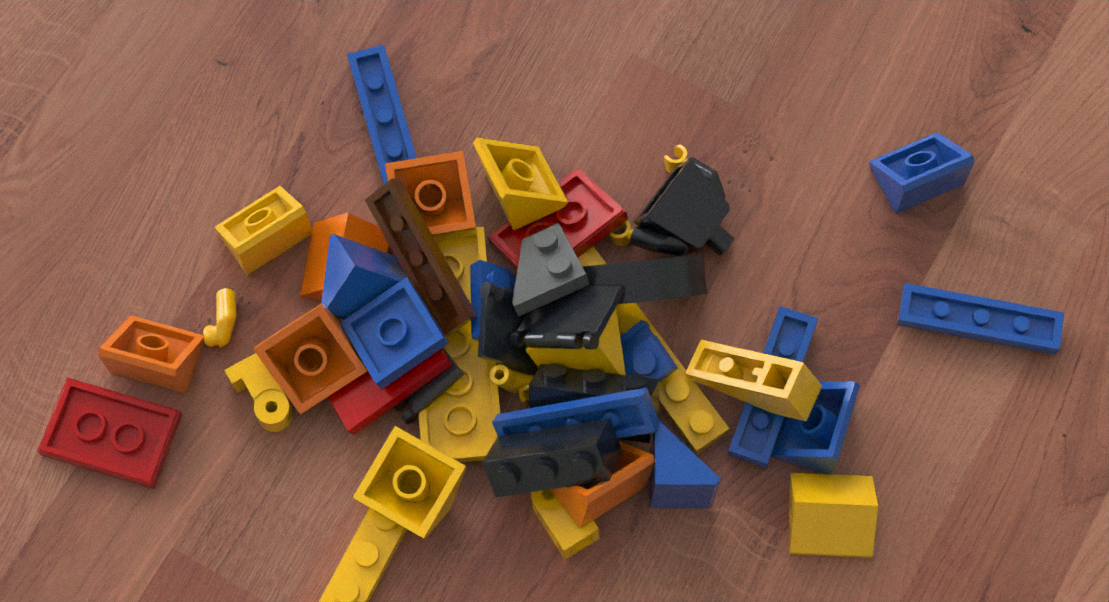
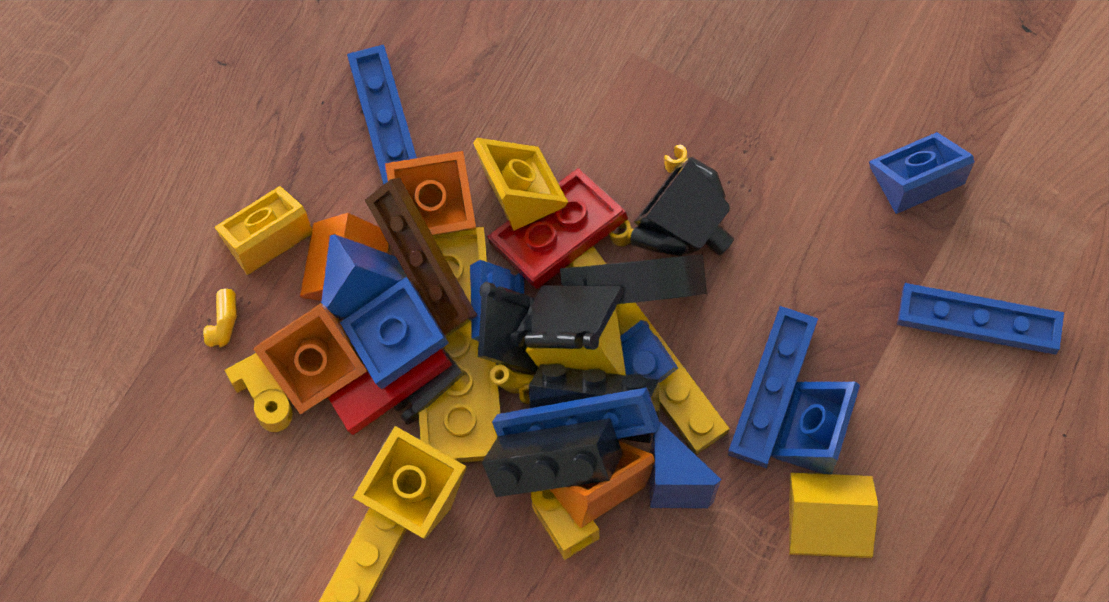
red tile [37,377,182,489] -> none
orange slope [98,315,204,394] -> none
dark grey wing [512,223,590,317] -> none
yellow slope [685,340,822,421] -> none

